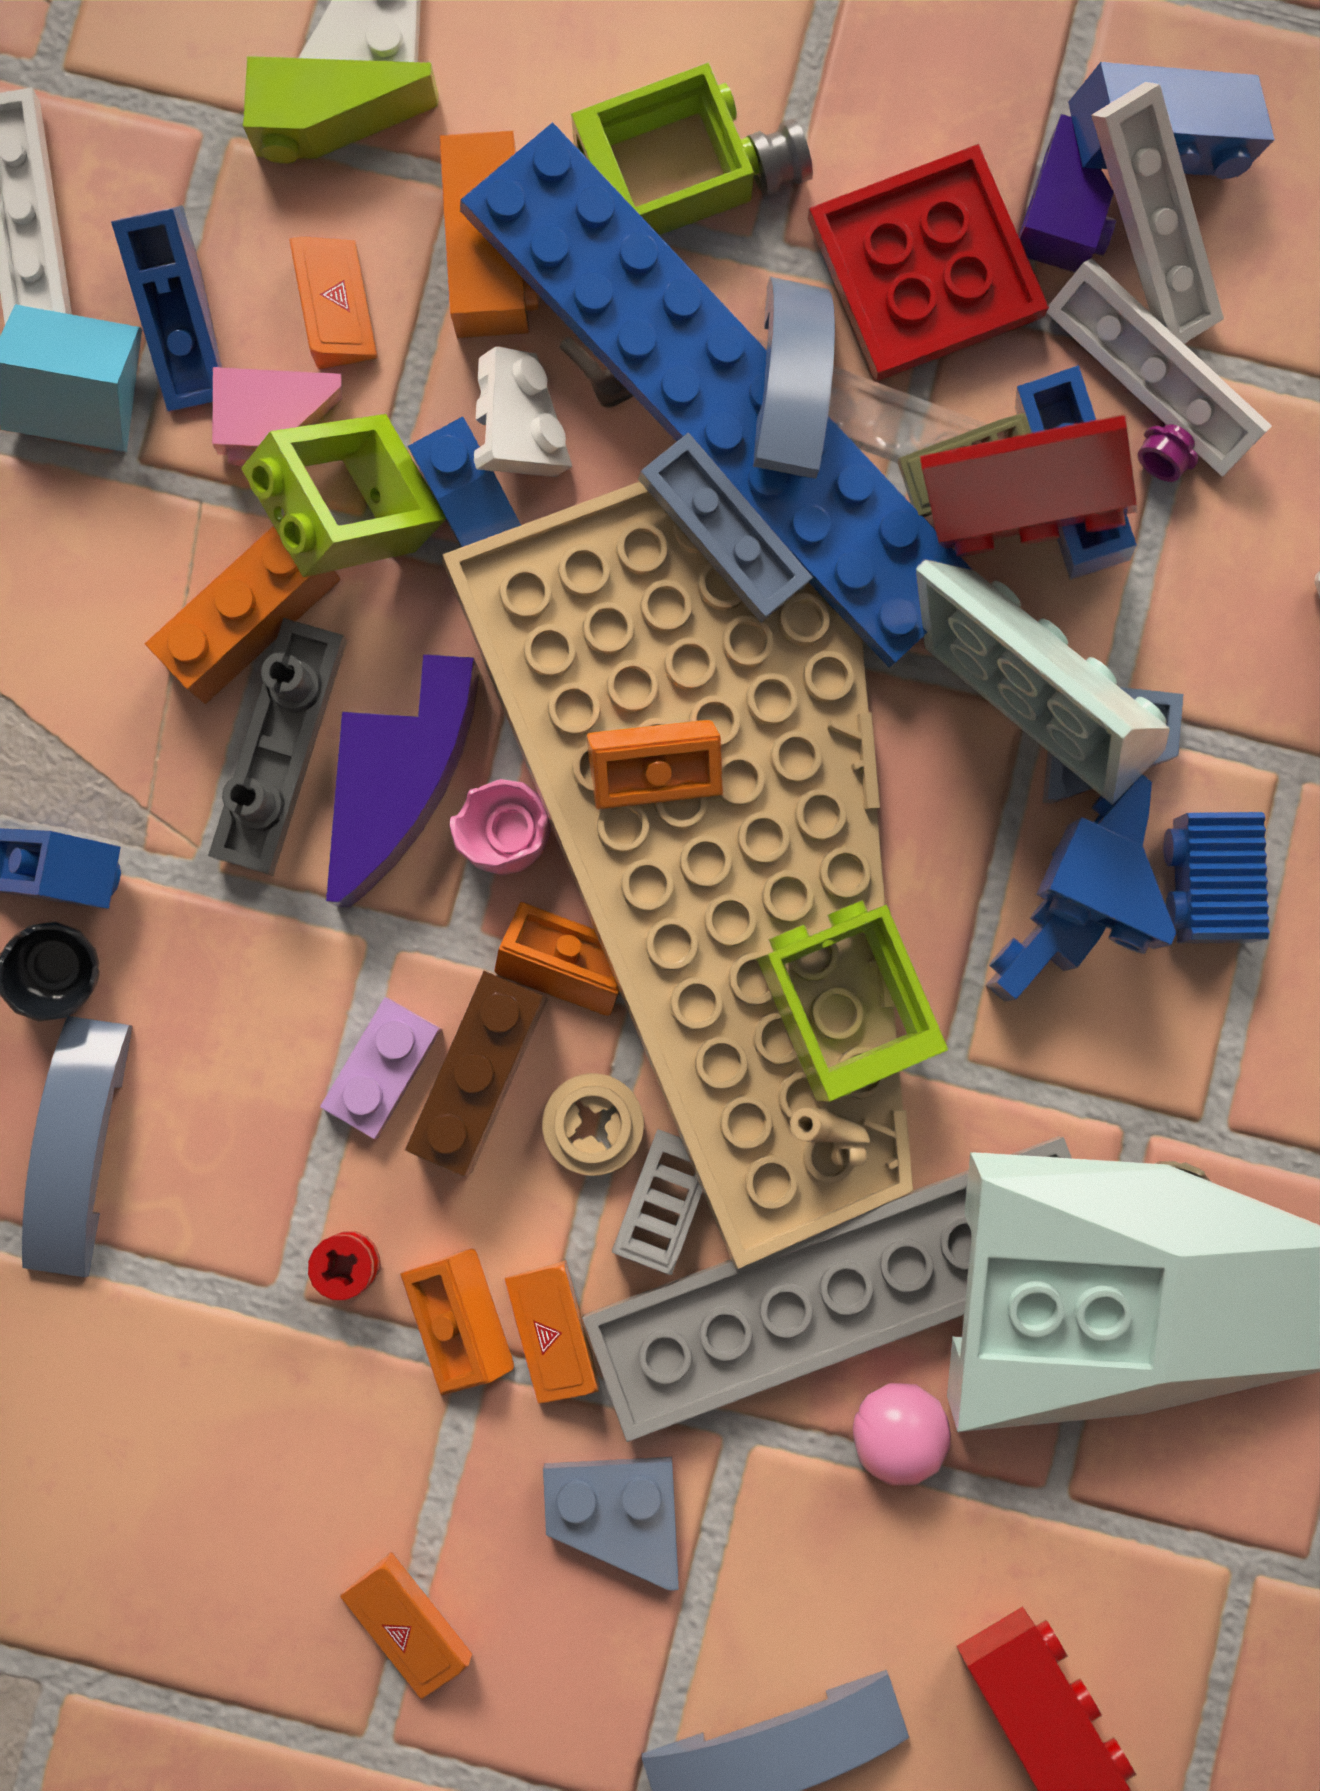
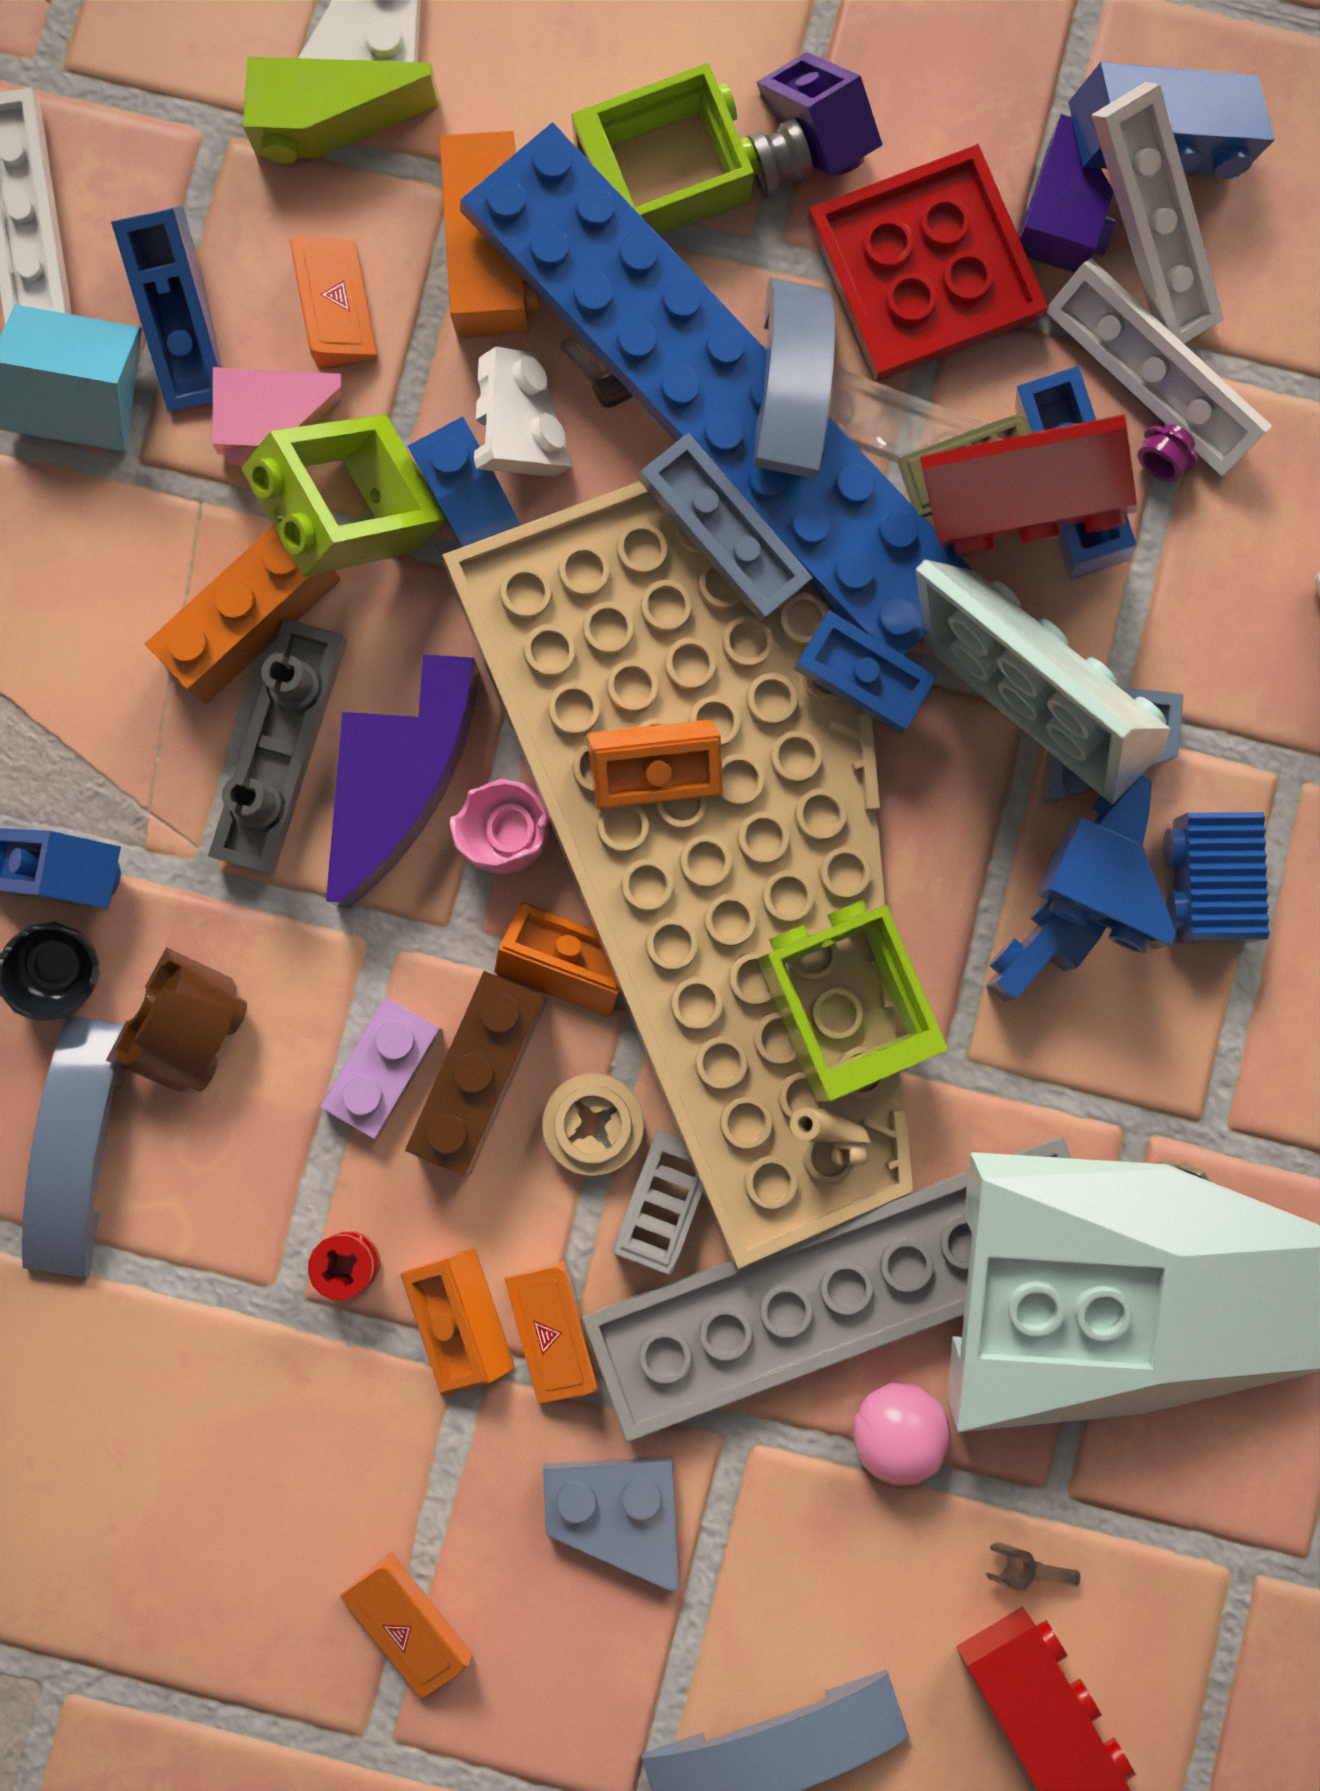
none -> reddish brown cylinder [105,947,247,1092]
none -> dark purple slope [756,52,883,176]
none -> blue plate [793,610,937,734]
none -> clear smoke hand [986,1542,1081,1591]

